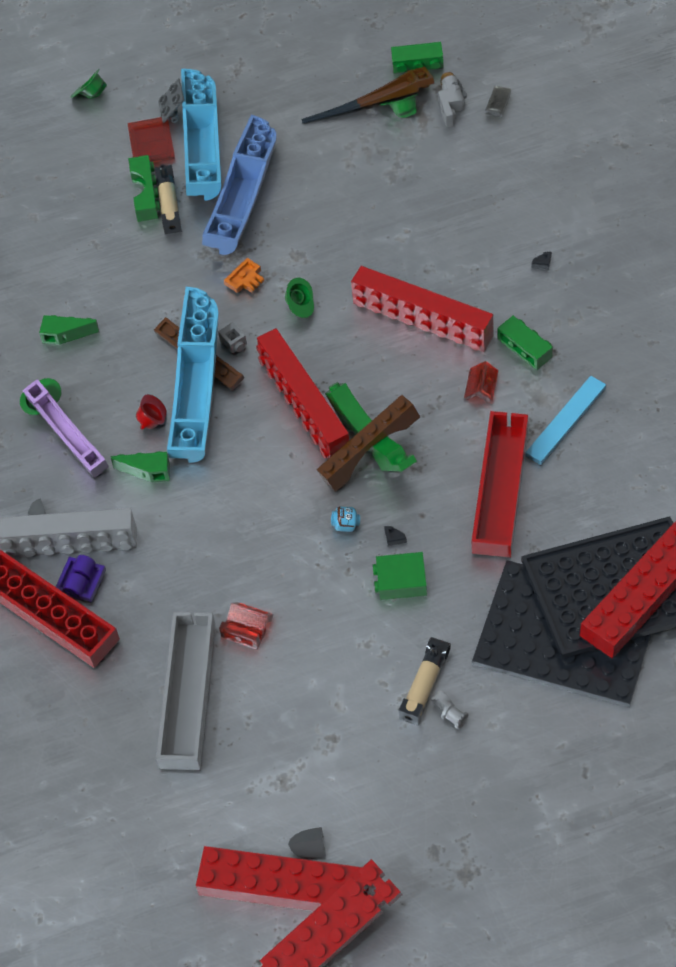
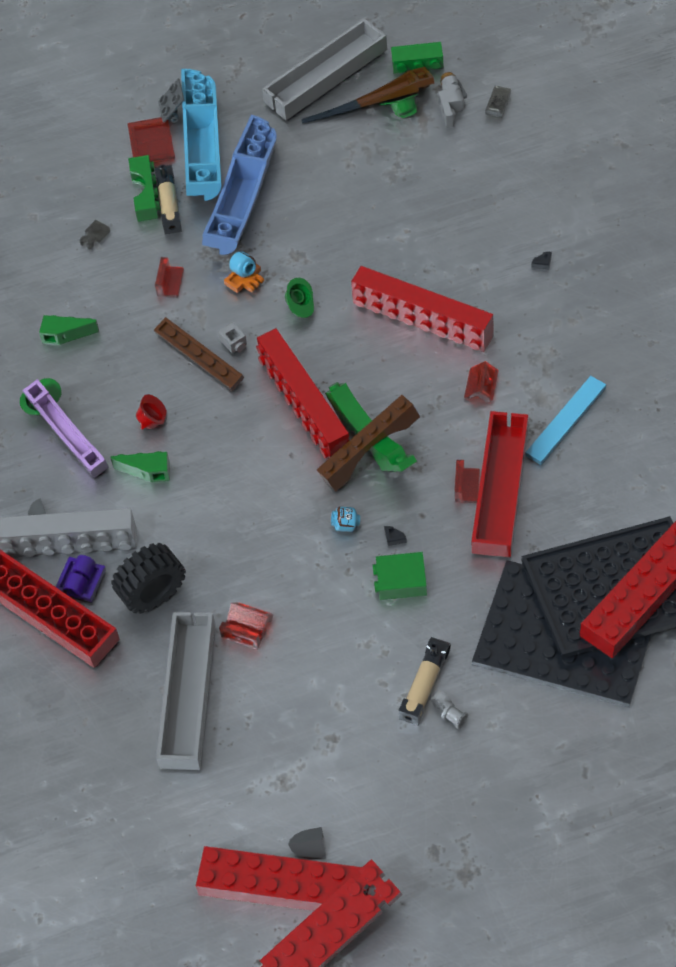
green piece [70,69,107,98] -> none
medium azure slope [167,287,219,463] -> none
green brick [497,315,553,370] -> none
none -> clear smoke plate [79,220,110,250]
none -> black tyre [111,543,186,614]
none -> clear red panel [155,257,184,298]
none -> medium azure head [229,251,256,278]
none -> light grey piece [262,18,387,120]
none -> clear red panel [454,460,480,503]

